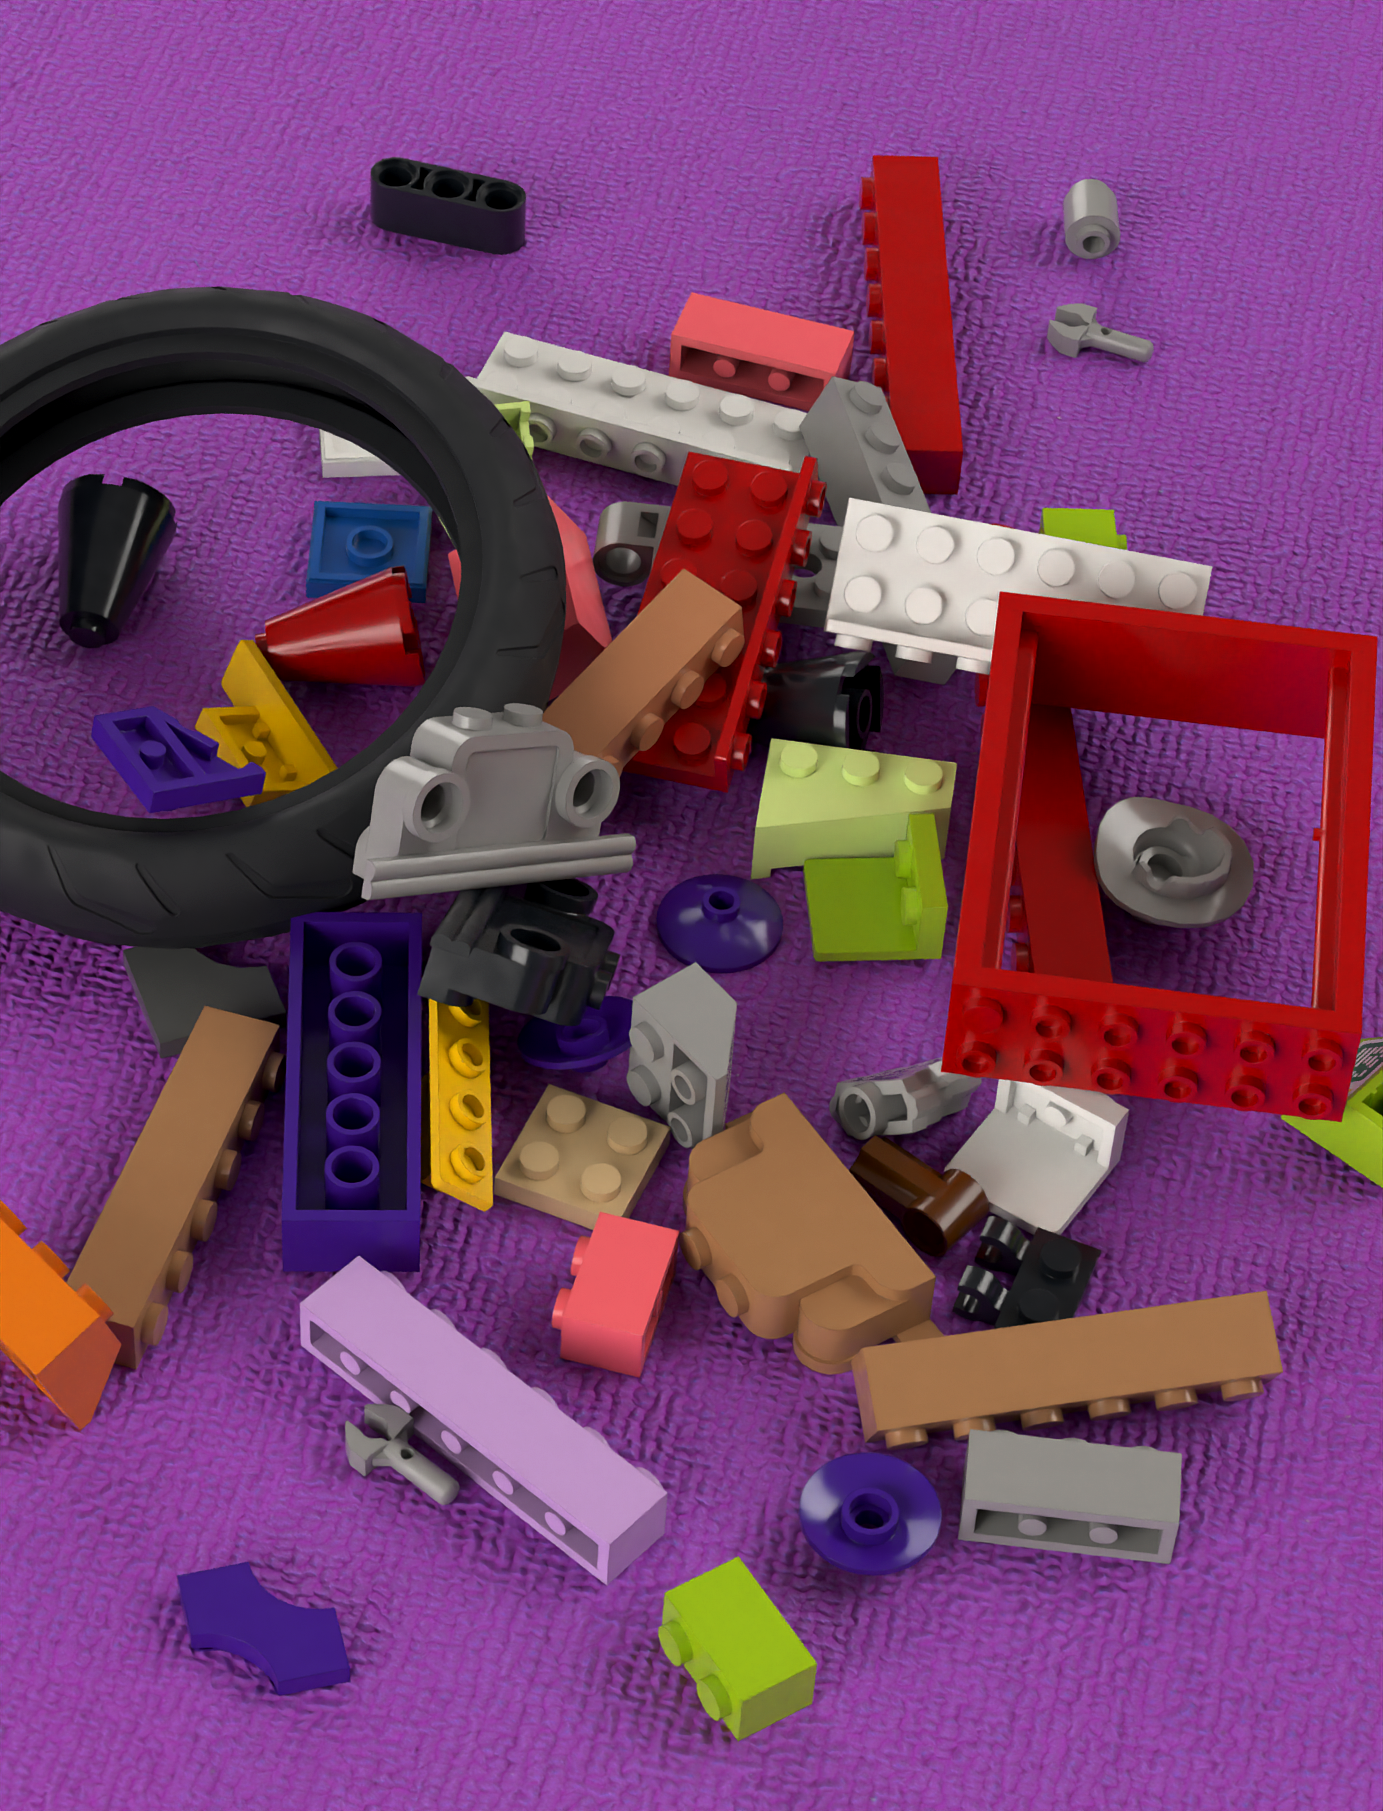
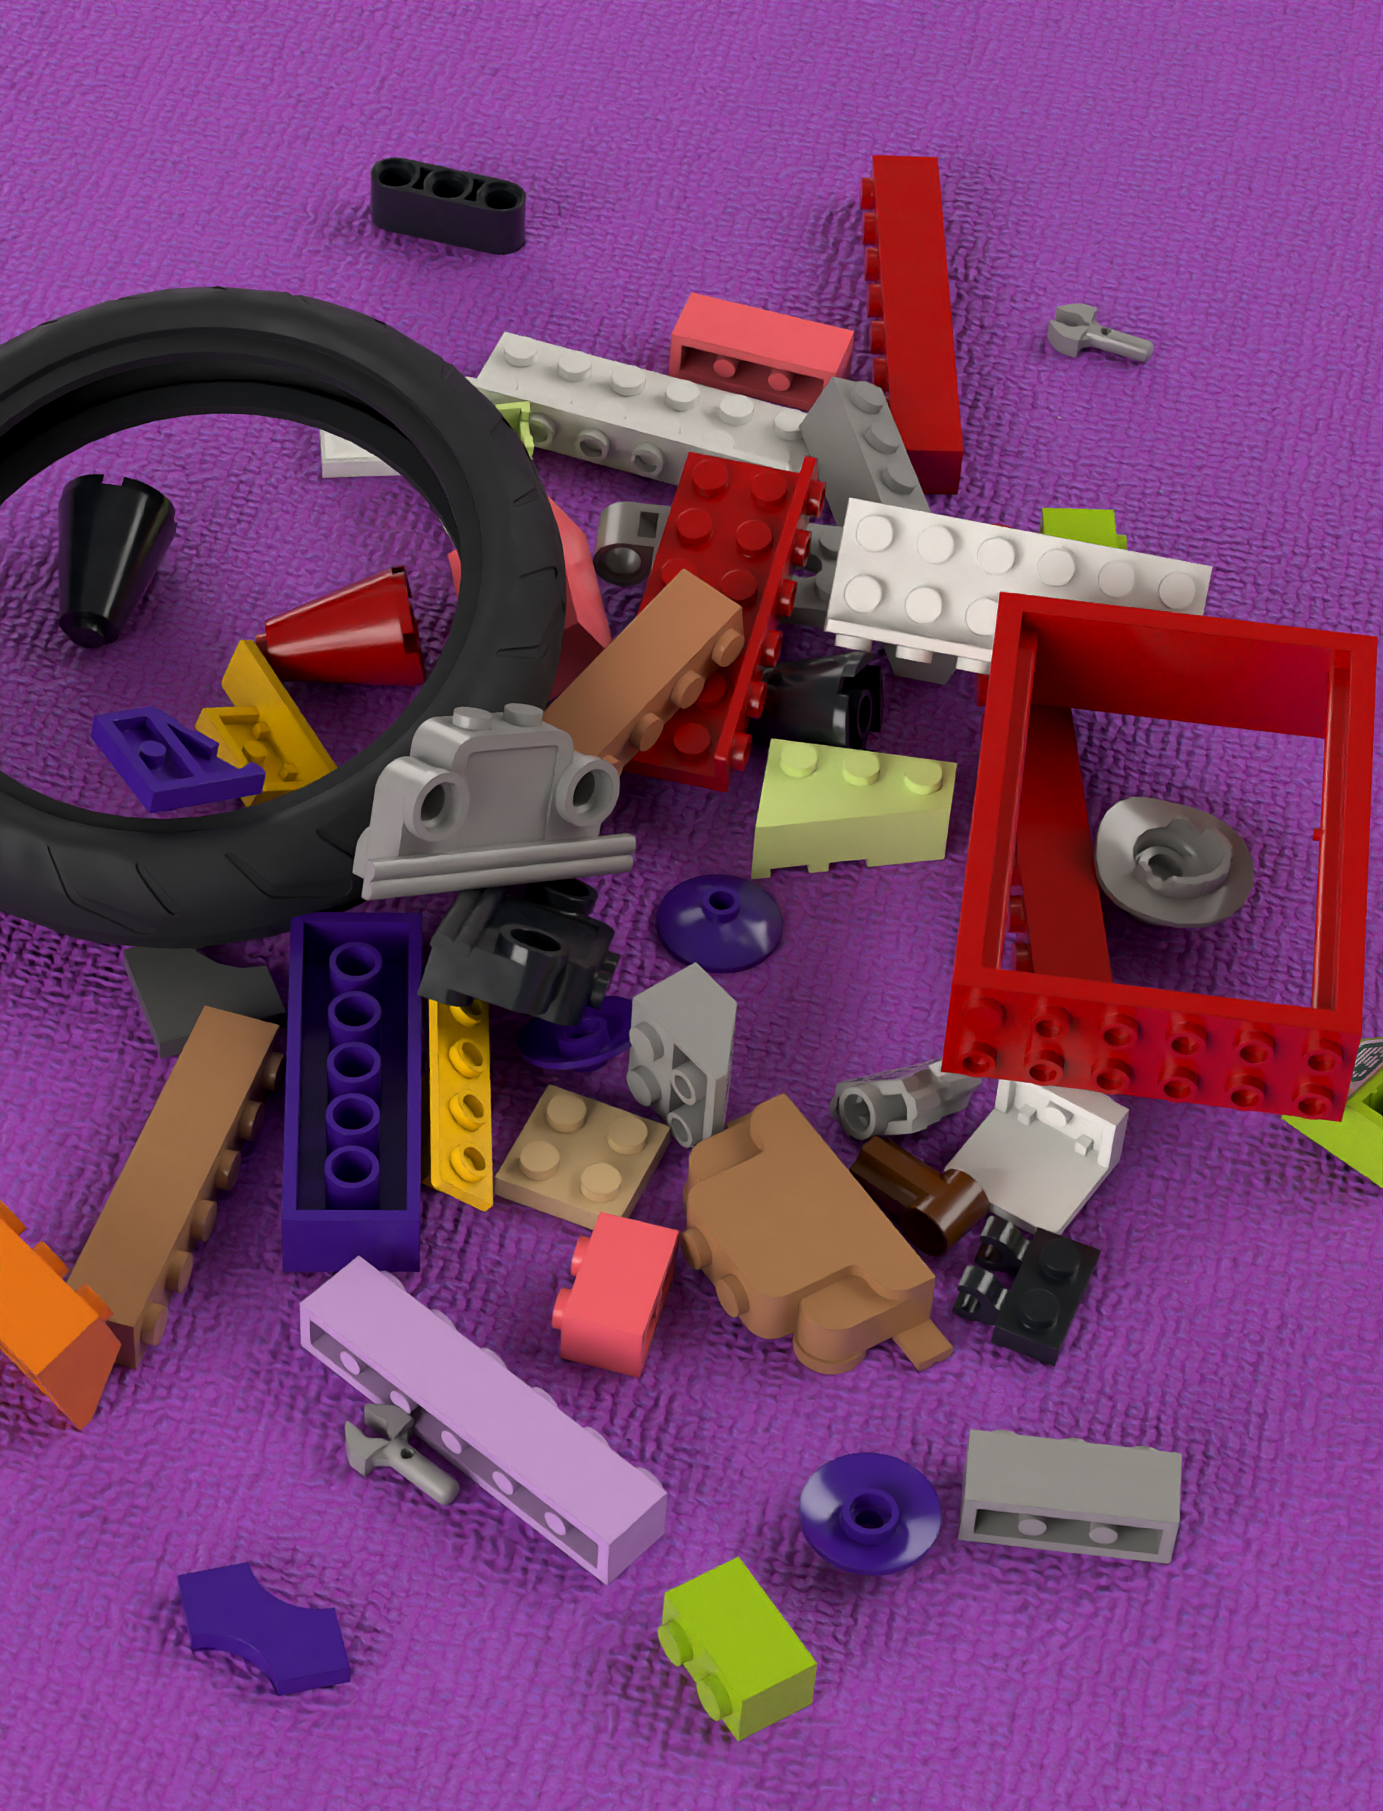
blue tile [306,501,433,603] -> none
lime bracket [803,813,948,962] -> none
medium nougat brick [851,1291,1283,1450] -> none
light grey brick [1063,179,1120,259] -> none

